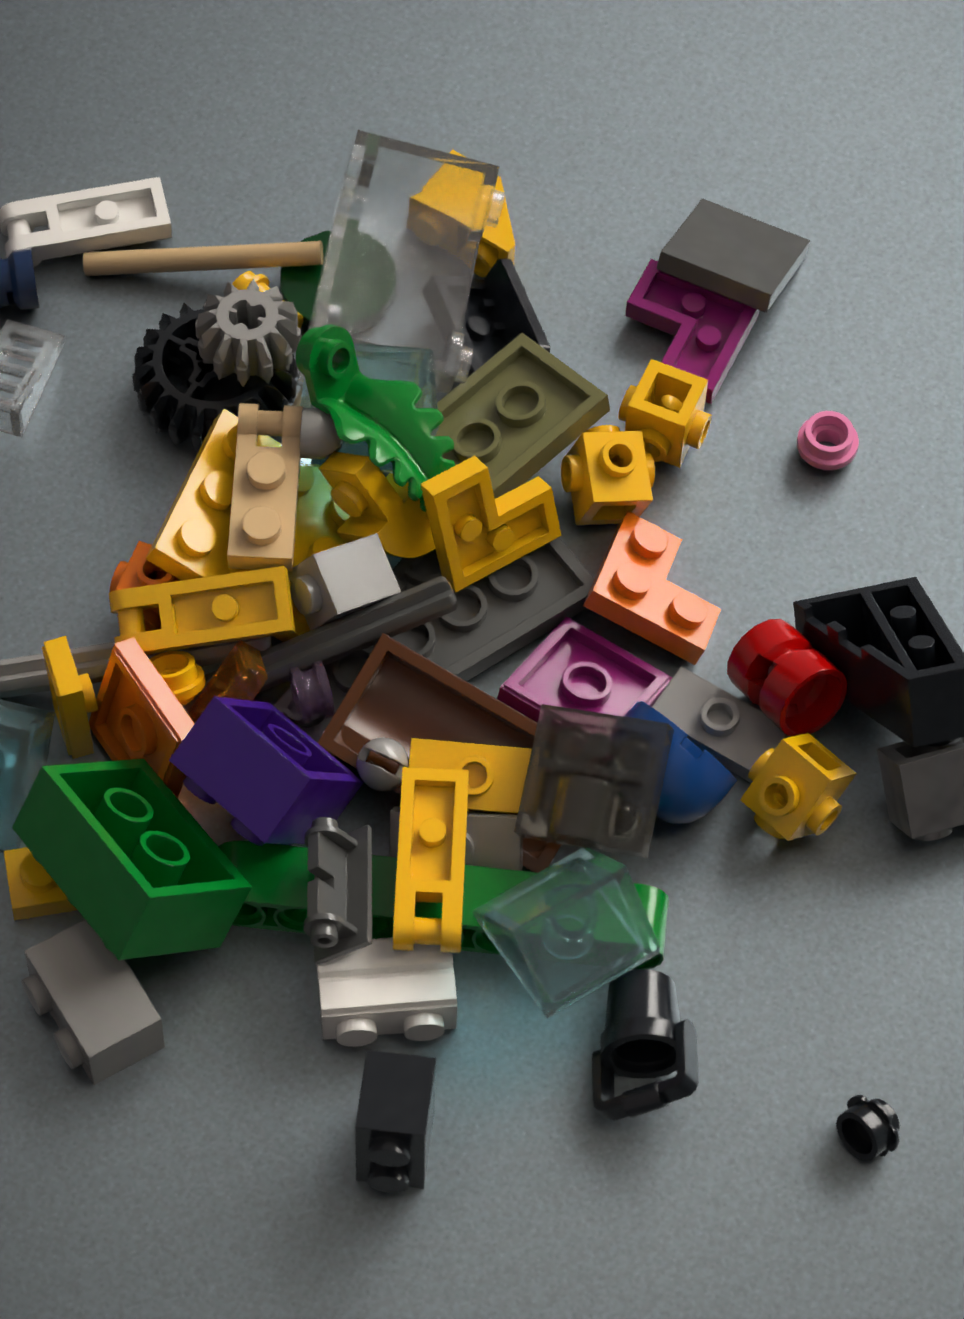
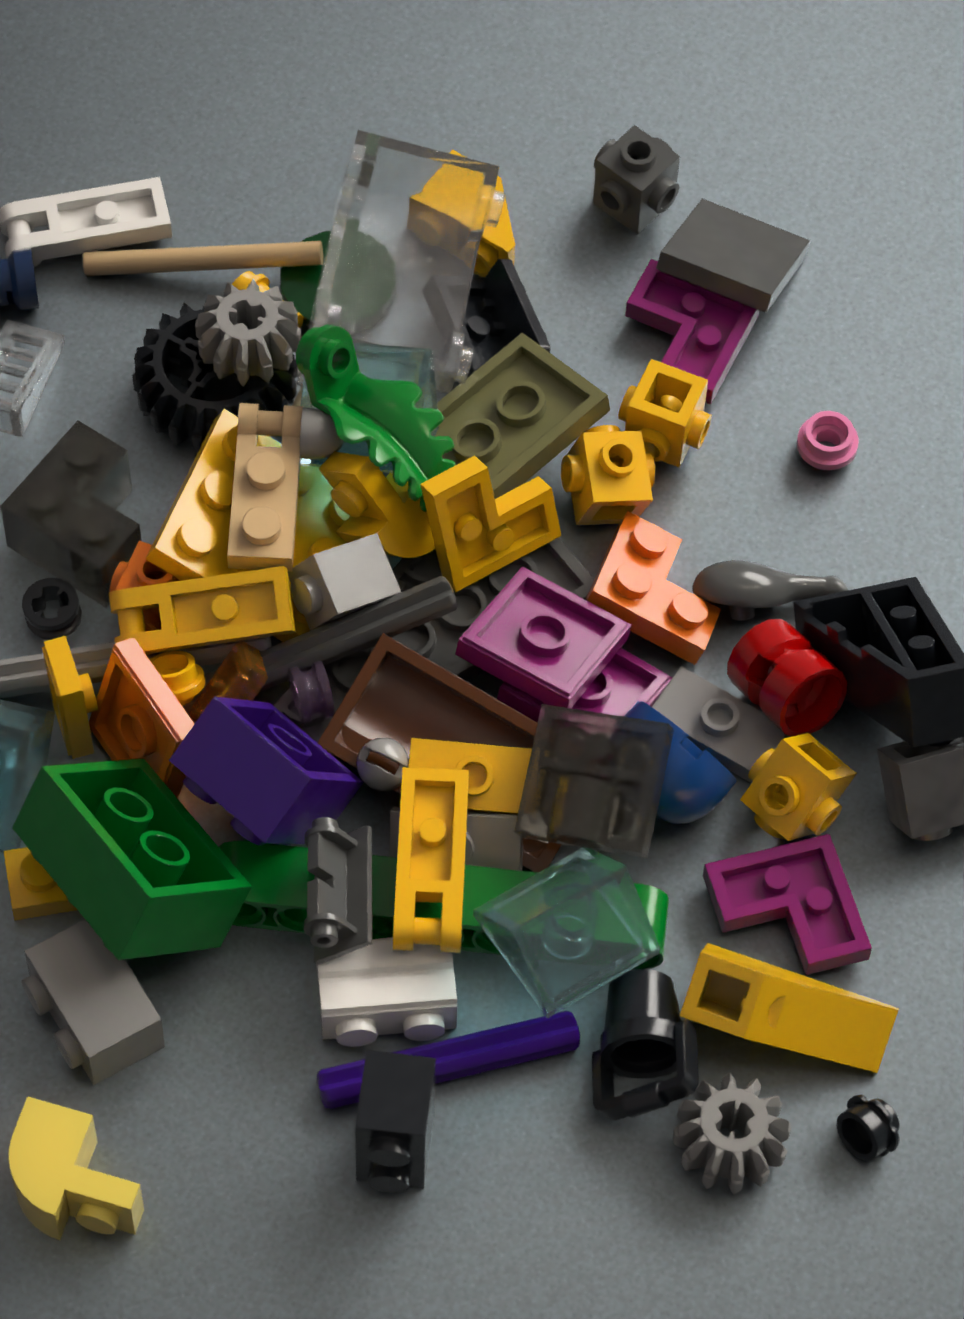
none -> clear smoke brick [0,420,142,608]
none -> light yellow brick [9,1096,144,1240]
none -> black bush [22,578,82,640]
none -> dark purple axle [316,1011,580,1109]
none -> magenta plate [455,566,632,715]
none -> dark grey brick [593,125,680,235]
none -> light grey gear [673,1072,791,1195]
none -> yellow slope [679,943,899,1073]
none -> dark grey piece [692,560,848,621]
none -> magenta plate [703,833,872,975]

